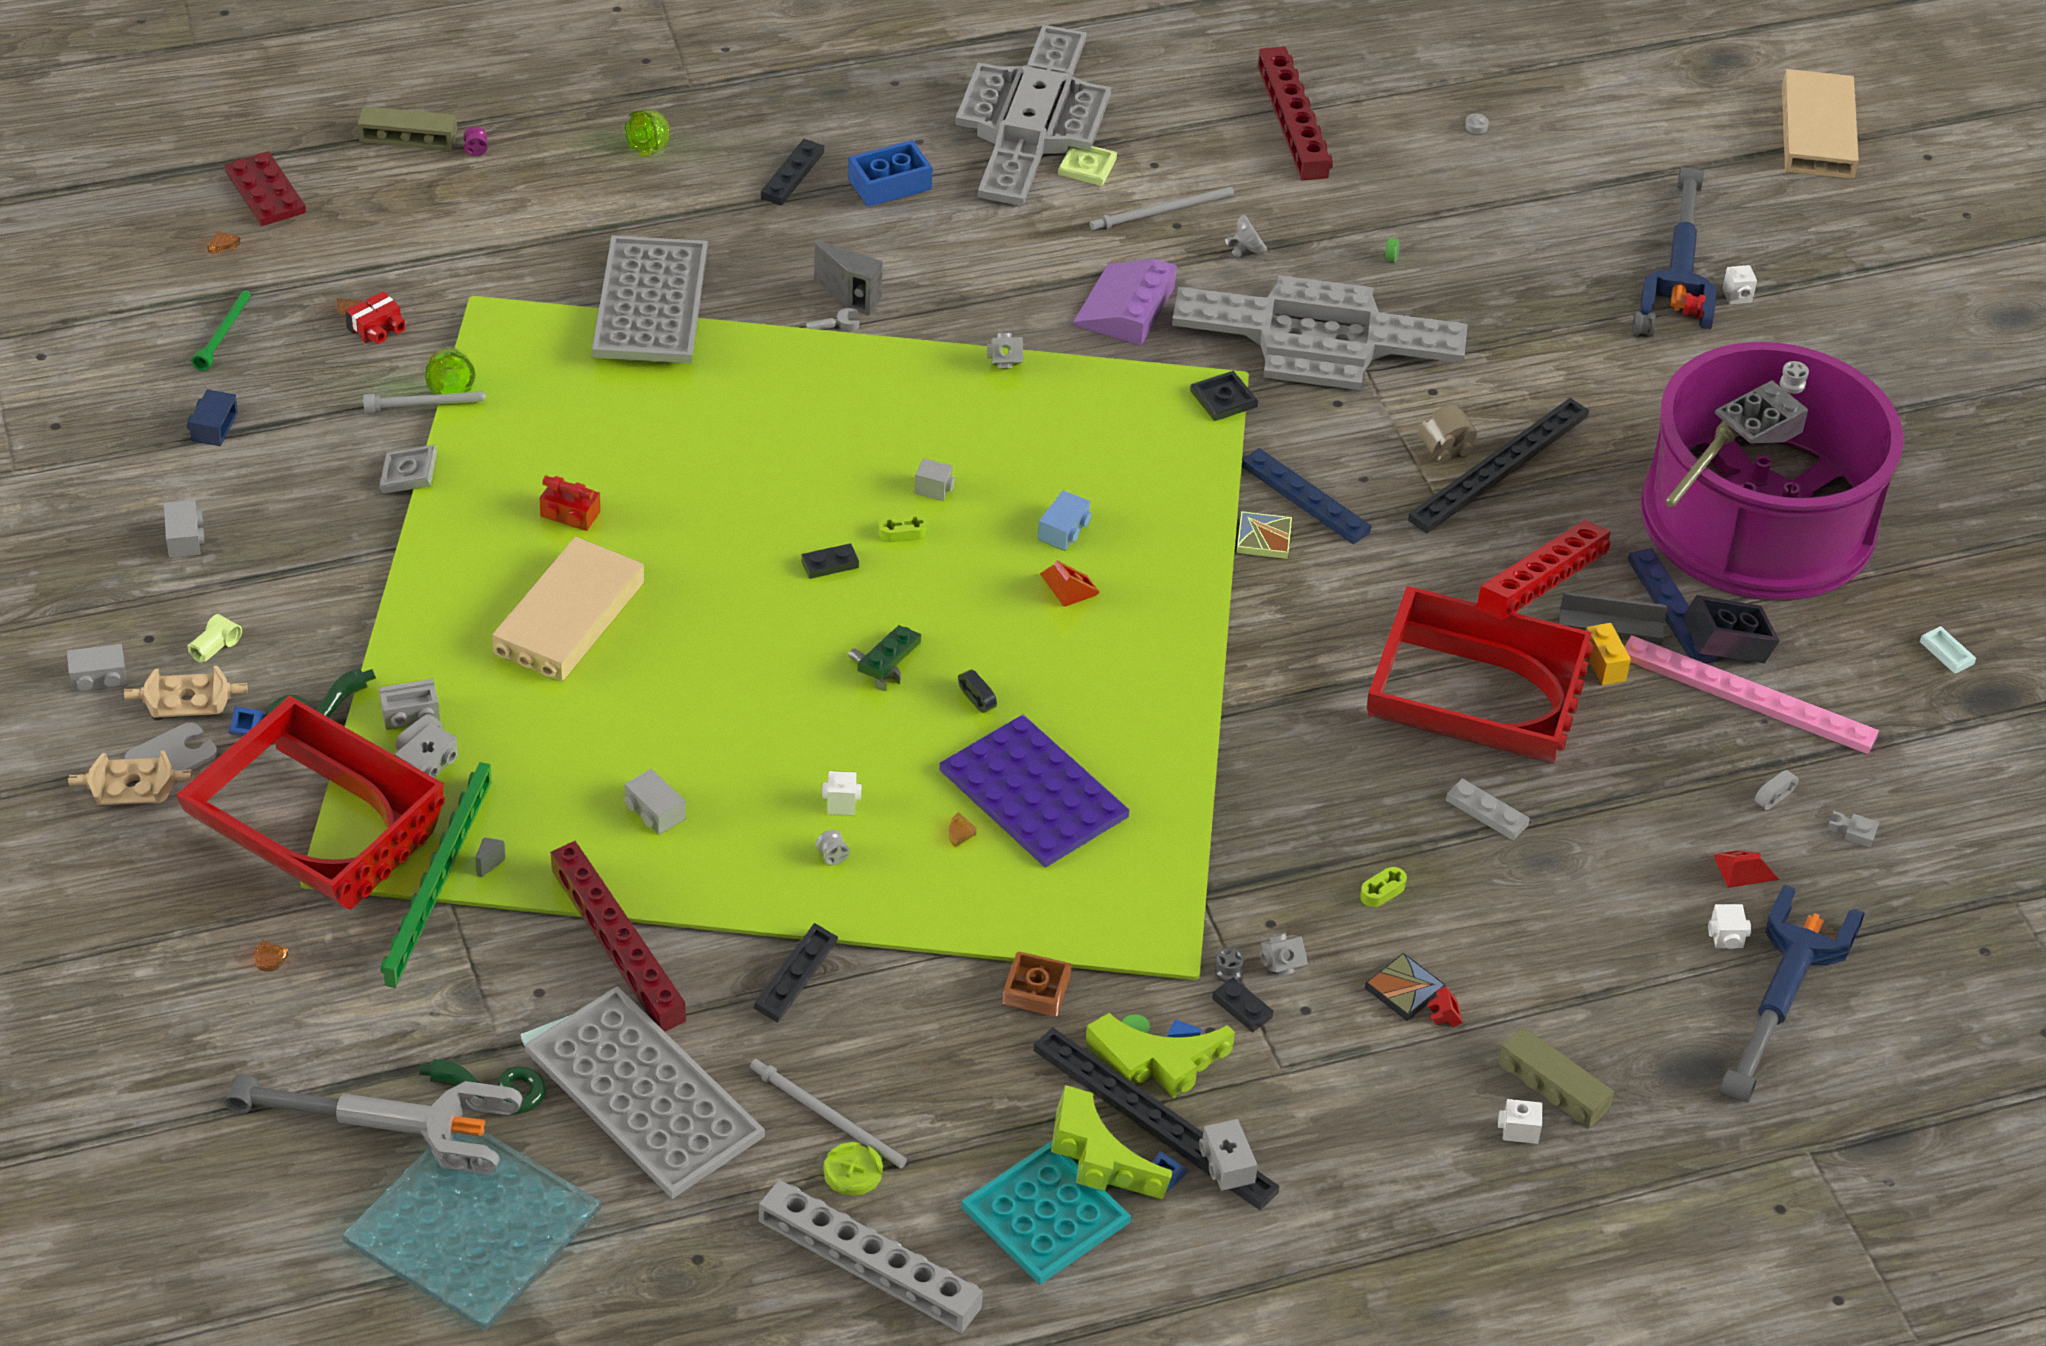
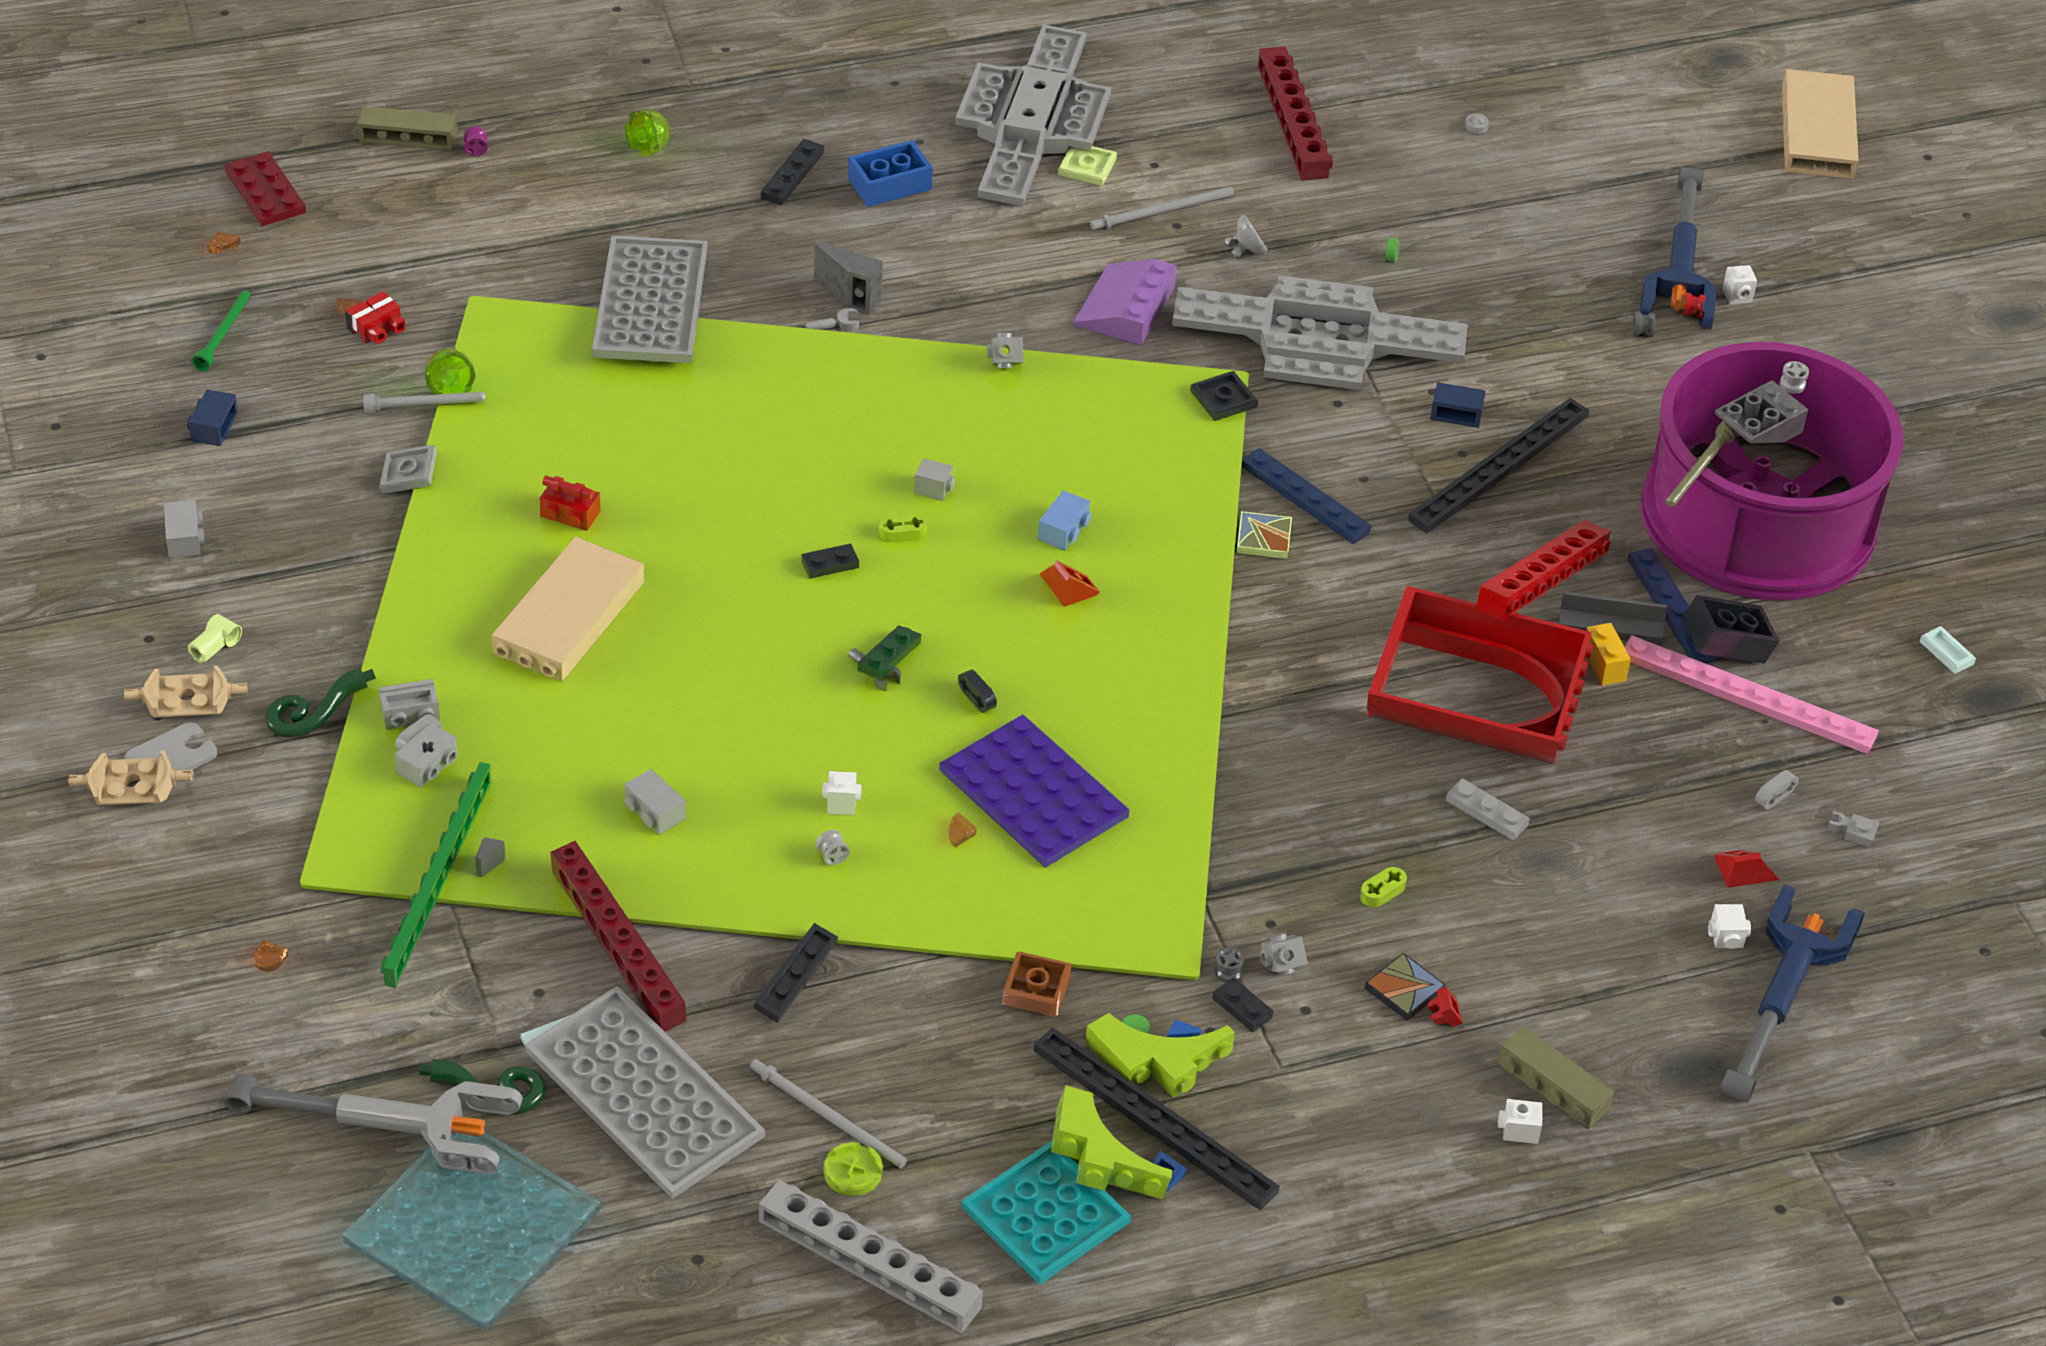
light grey brick [67,644,127,692] -> none
red panel [176,696,445,910] -> none
blue slope [229,706,265,735] -> none
light grey brick [1199,1119,1258,1191] -> none
dark tan brick [1418,405,1477,464] -> none
none -> dark blue brick [1430,382,1486,428]

